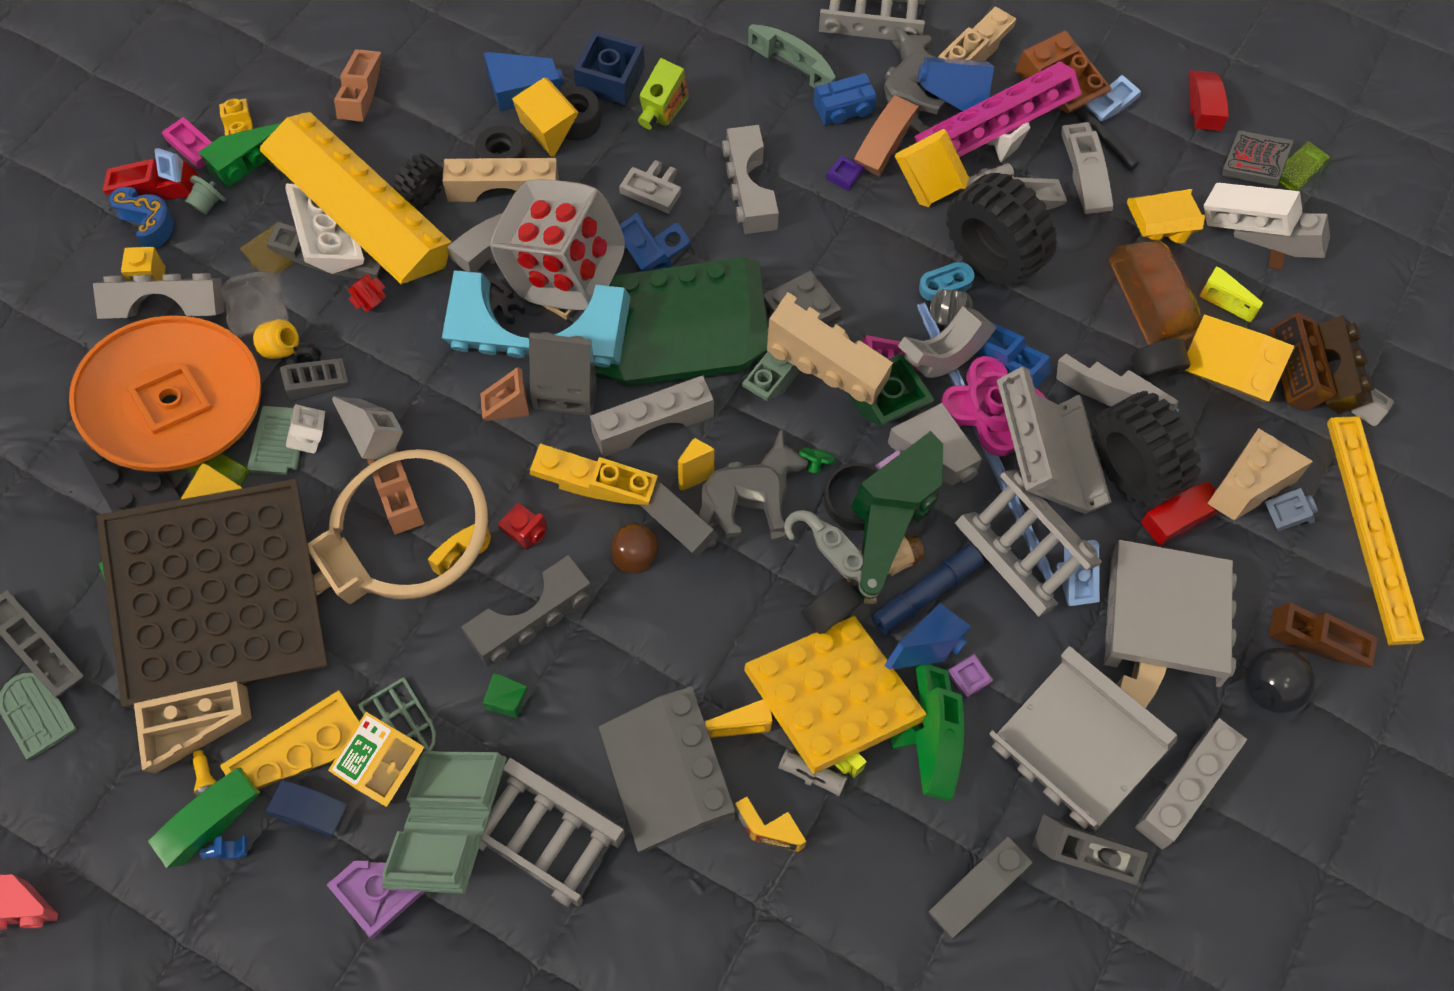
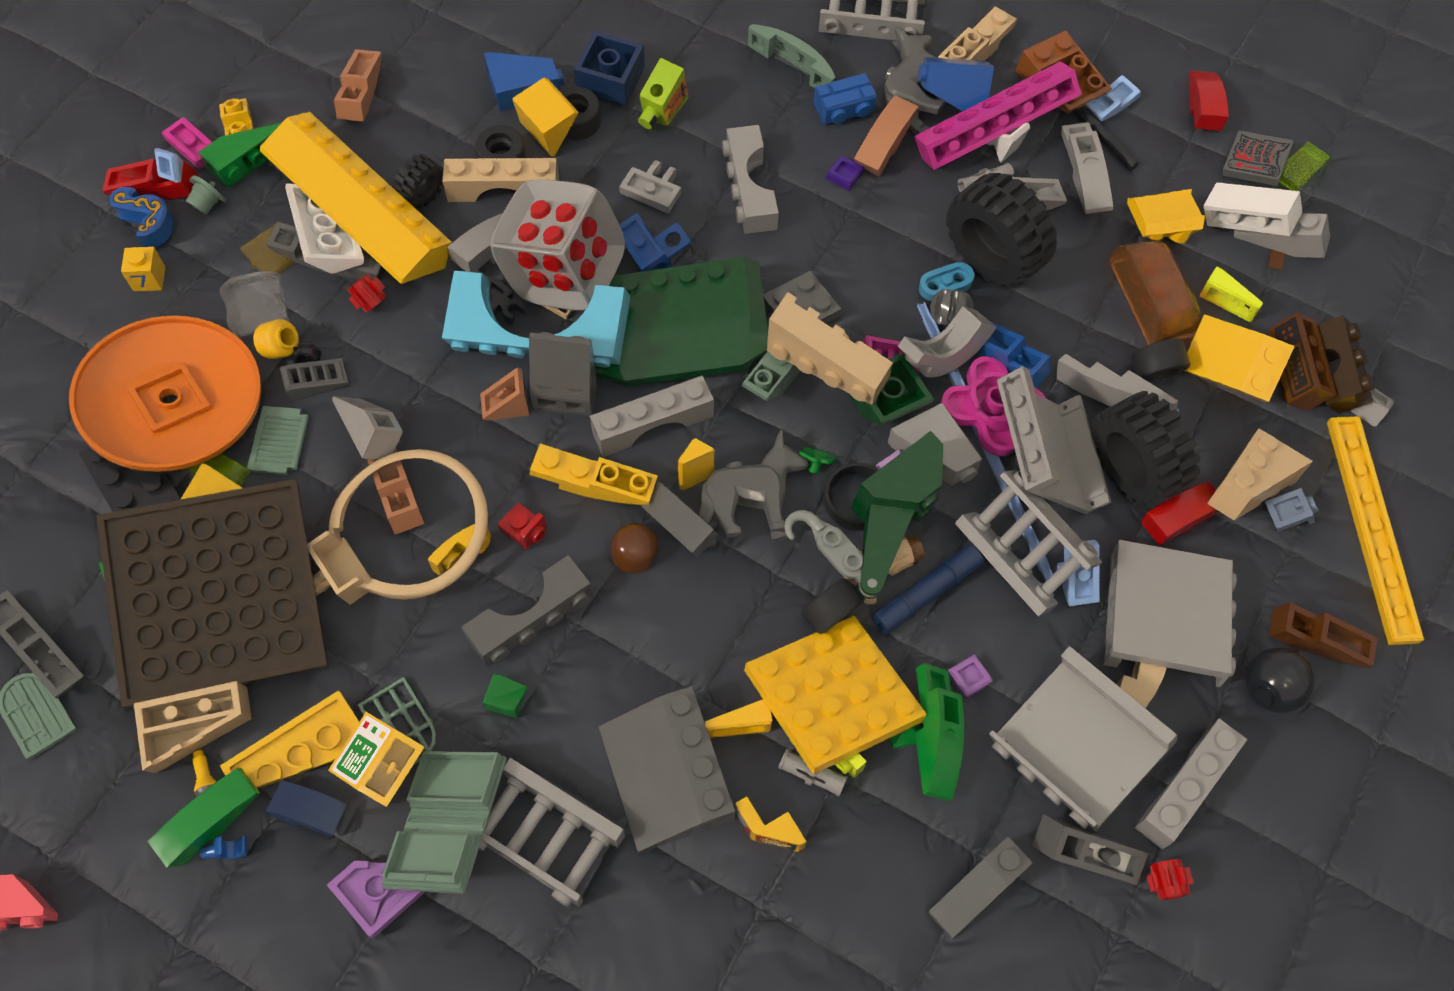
light grey arch [93,273,225,319] -> none
white slope [286,404,325,453] -> none
blue slope [884,603,971,670] -> none
yellow slope [895,129,969,207] -> none
none -> red gear [1147,859,1194,900]

